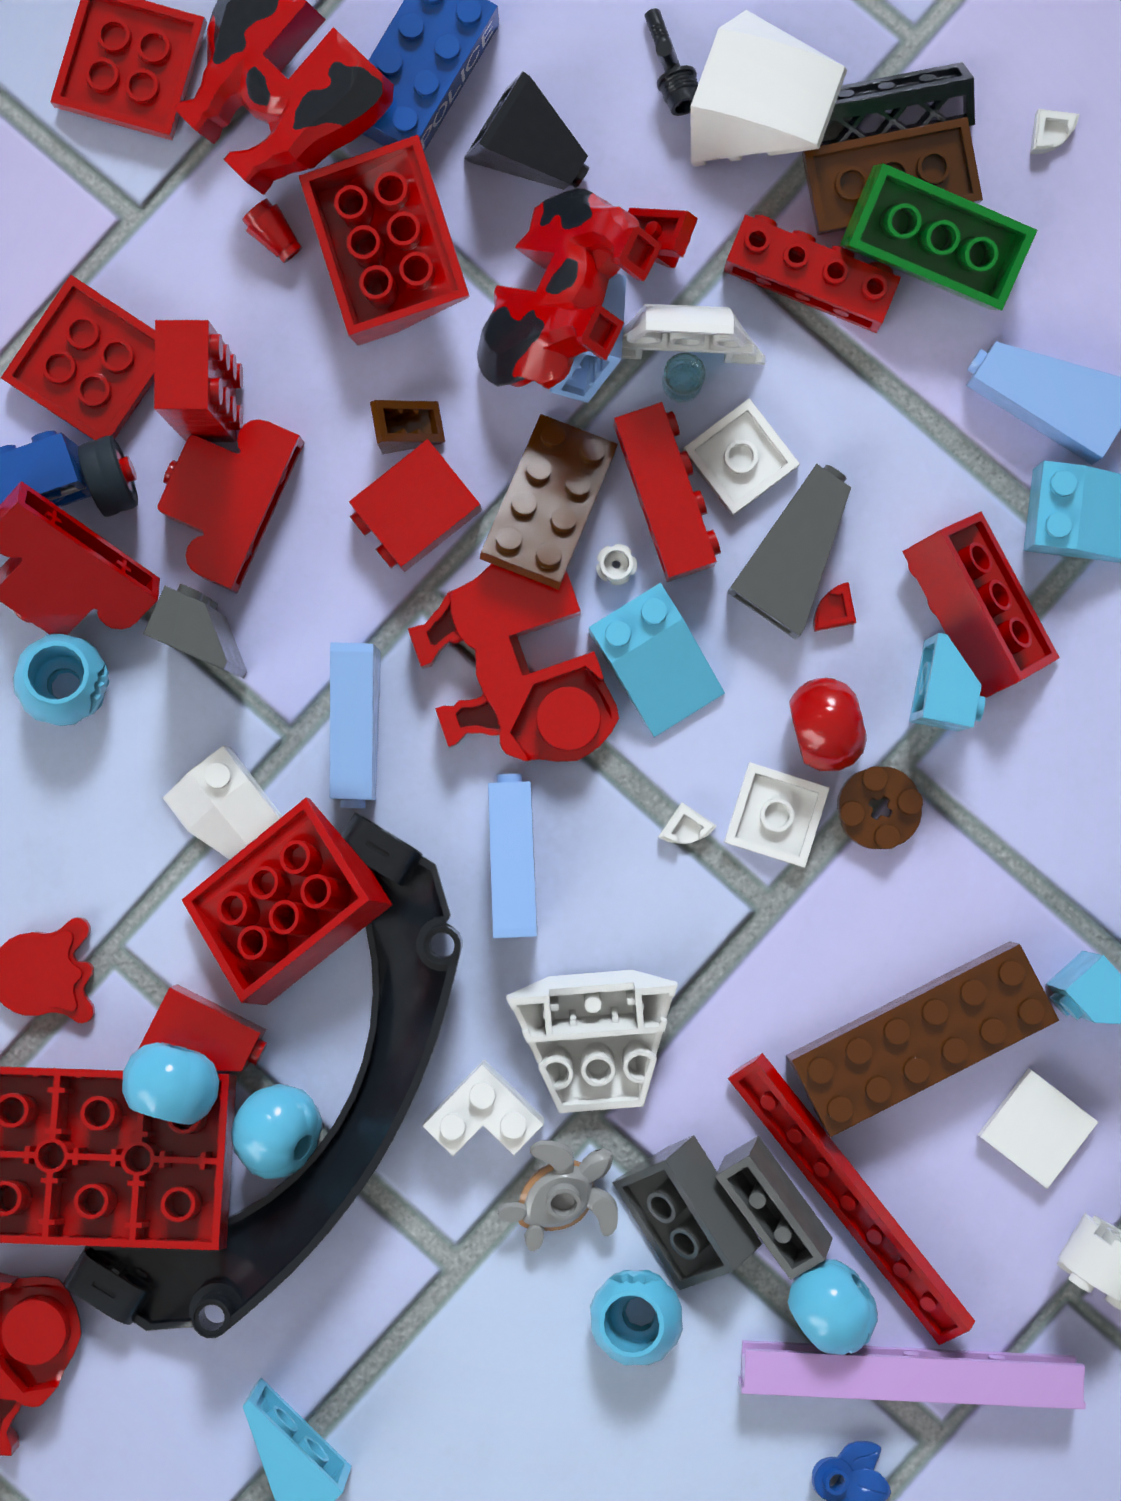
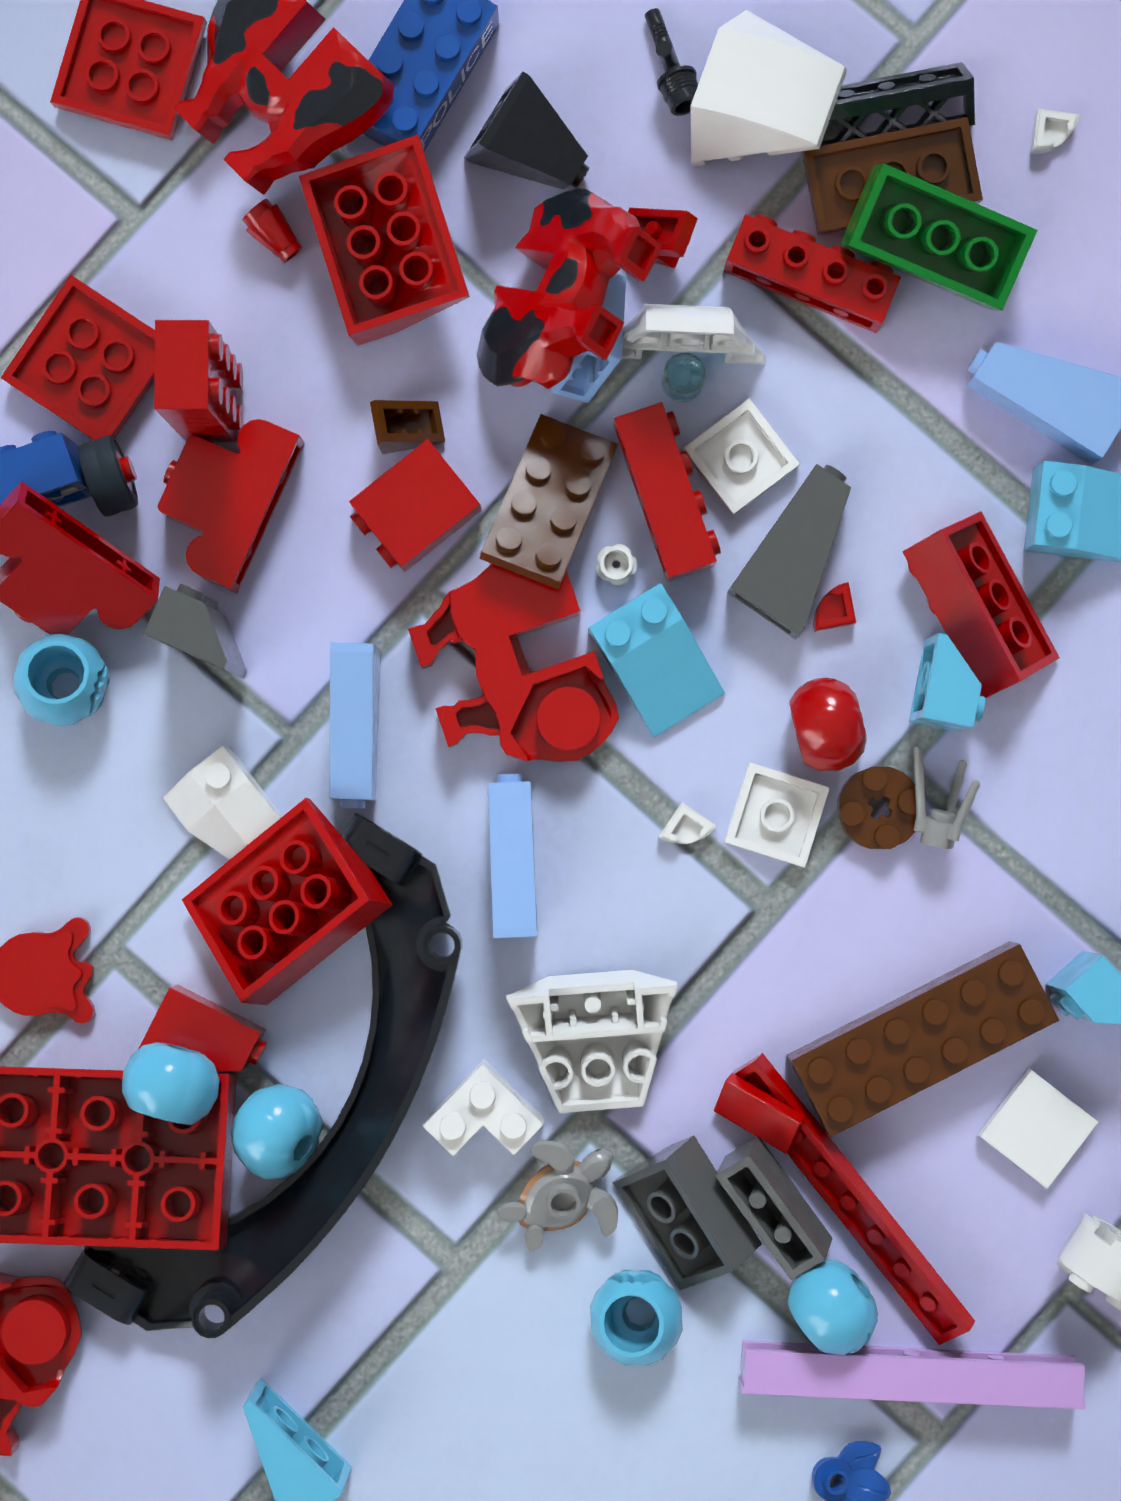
none -> red tile [713,1073,805,1154]
none -> light grey plant [913,745,980,849]

